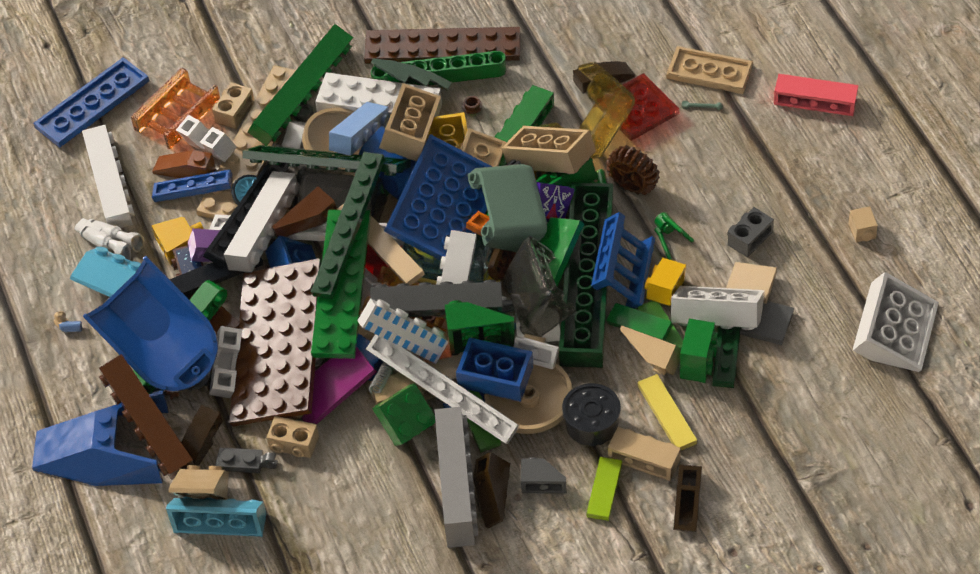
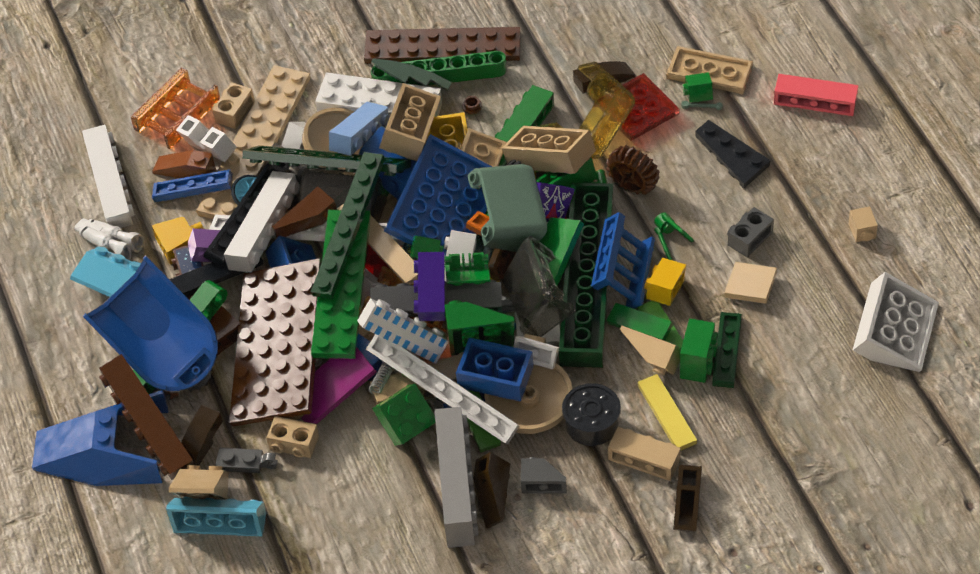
blue plate [33,57,150,148] -> none
medium blue arm [54,311,82,332] -> none
white arch [209,326,242,398] -> none
green brick [247,24,354,146] -> none
dark grey tile [294,103,314,122] -> none
lime tile [586,457,622,521] -> none
white slope [671,286,764,330] -> none
dark grey tile [740,301,794,345] -> none
none -> green brick [410,236,443,259]
none -> dark purple brick [414,252,445,321]
none -> green hinge [445,252,490,286]
none -> green brick [682,72,713,103]
none -> black wing [695,120,771,189]

